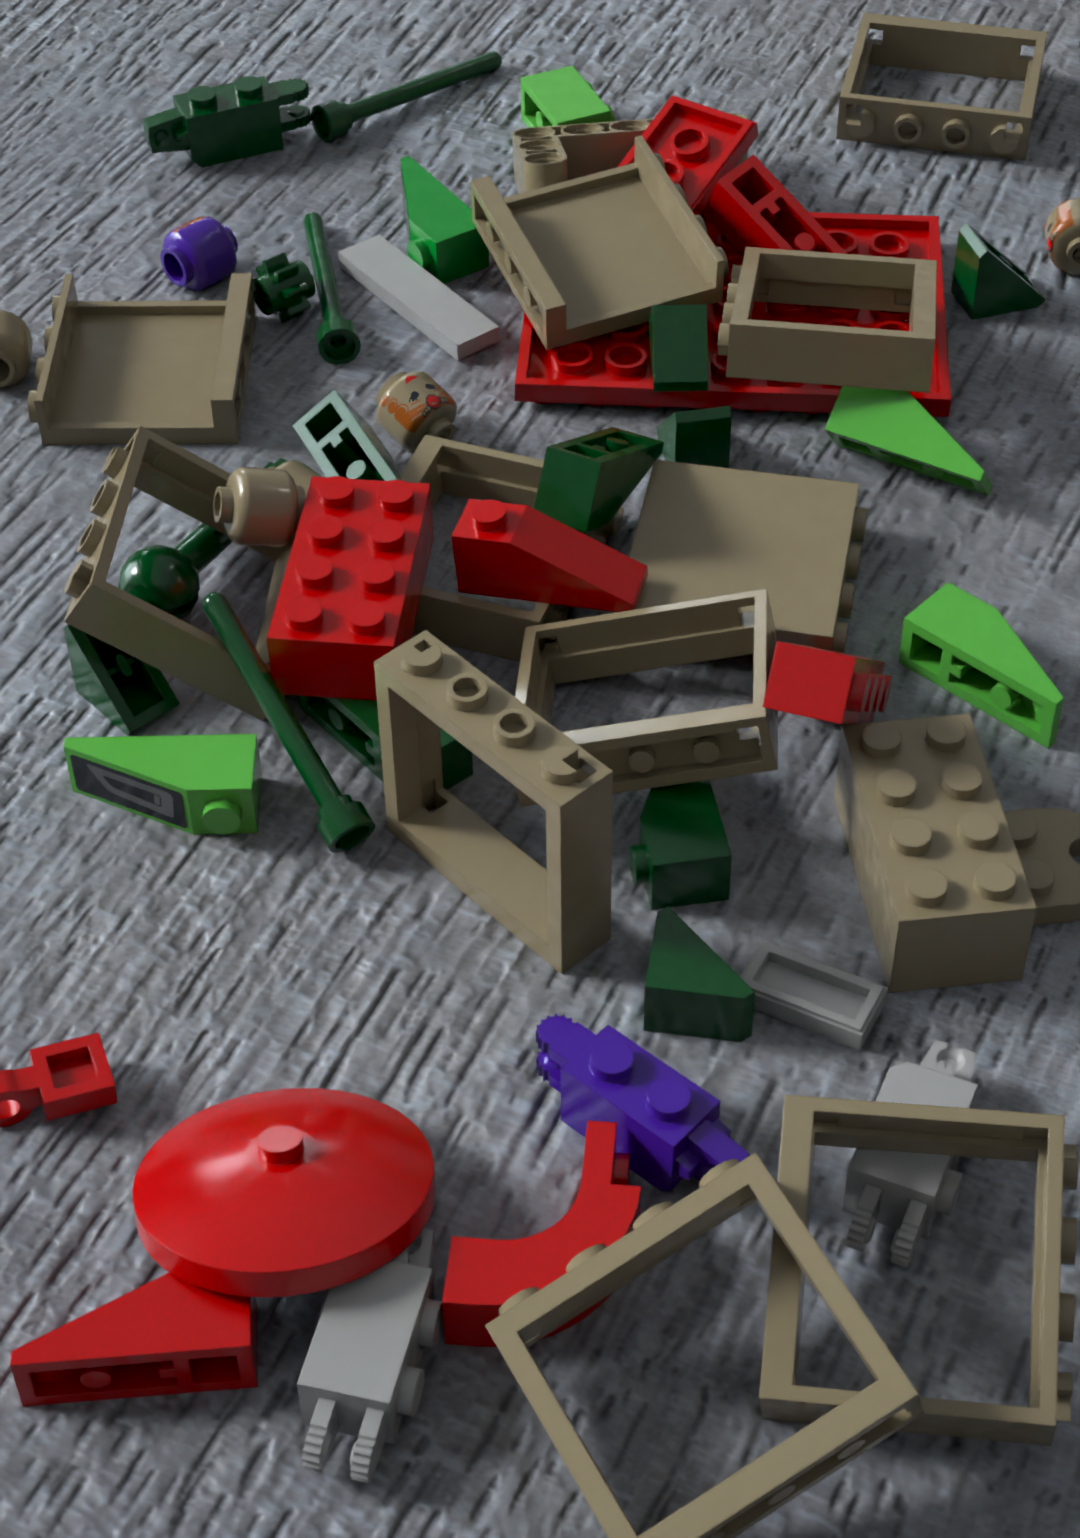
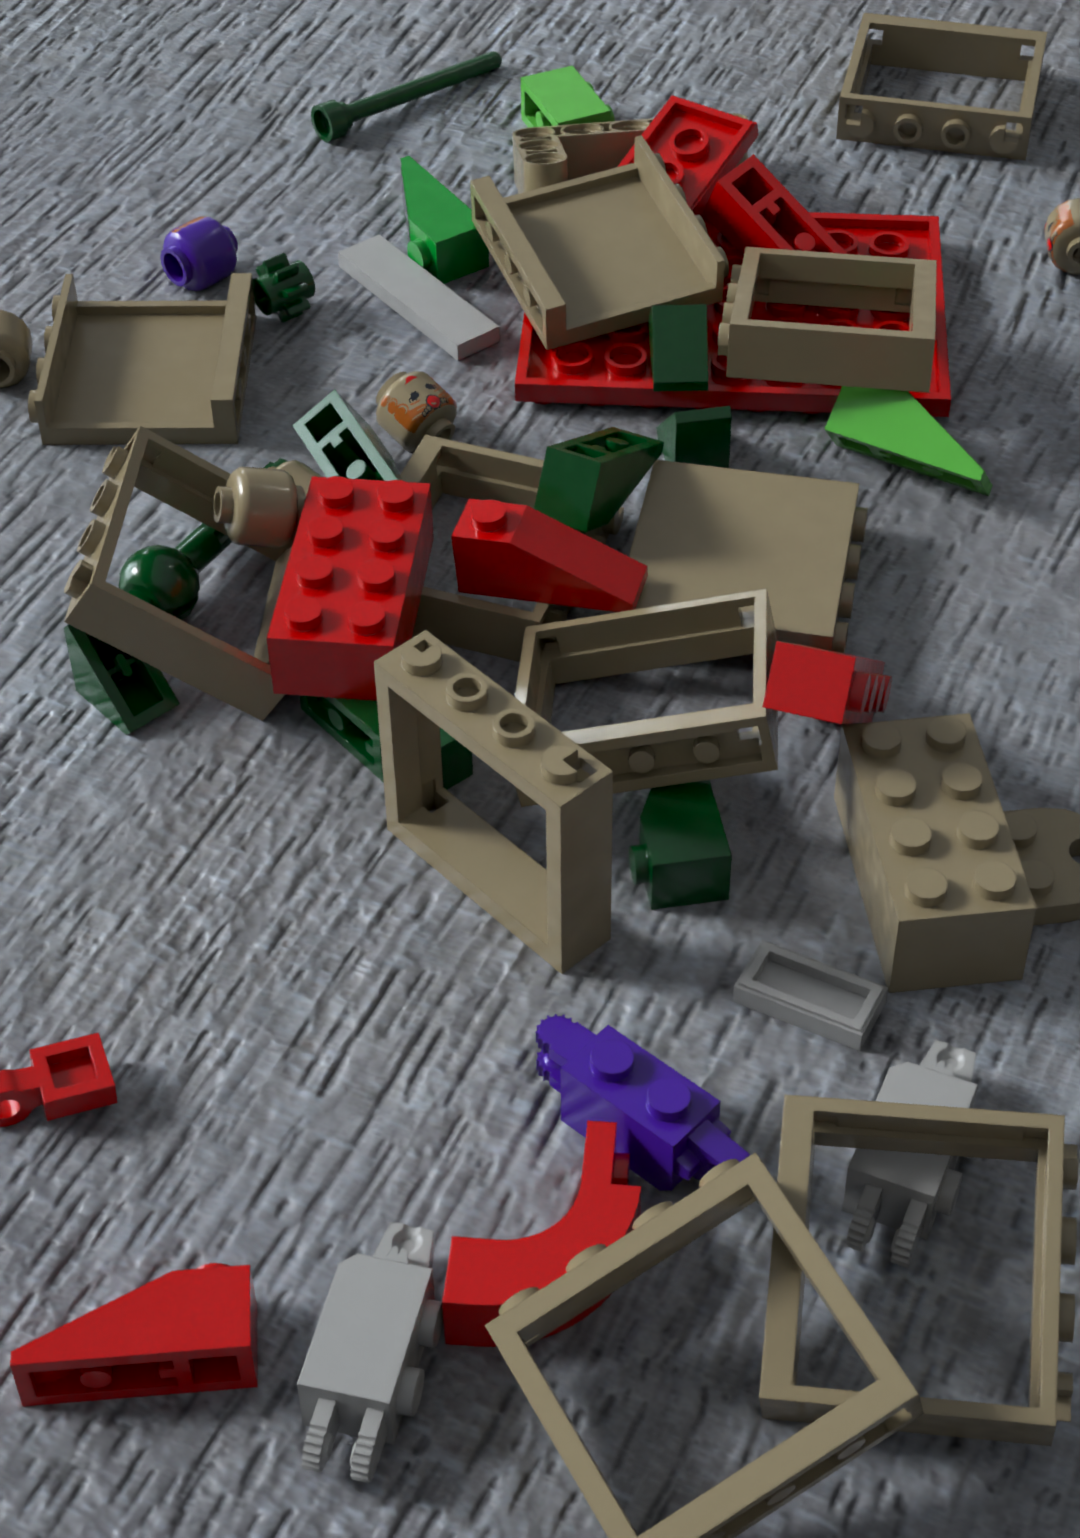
bright green slope [63,734,262,835] -> none
red dish [133,1088,436,1298] -> none
dark green hinge [143,76,311,167] -> none
dark green piece [202,592,375,853] -> none
dark green piece [303,212,361,365] -> none
dark green slope [643,906,755,1042] -> none
bright green slope [898,582,1064,749] -> none
dark green slope [951,222,1046,320] -> none

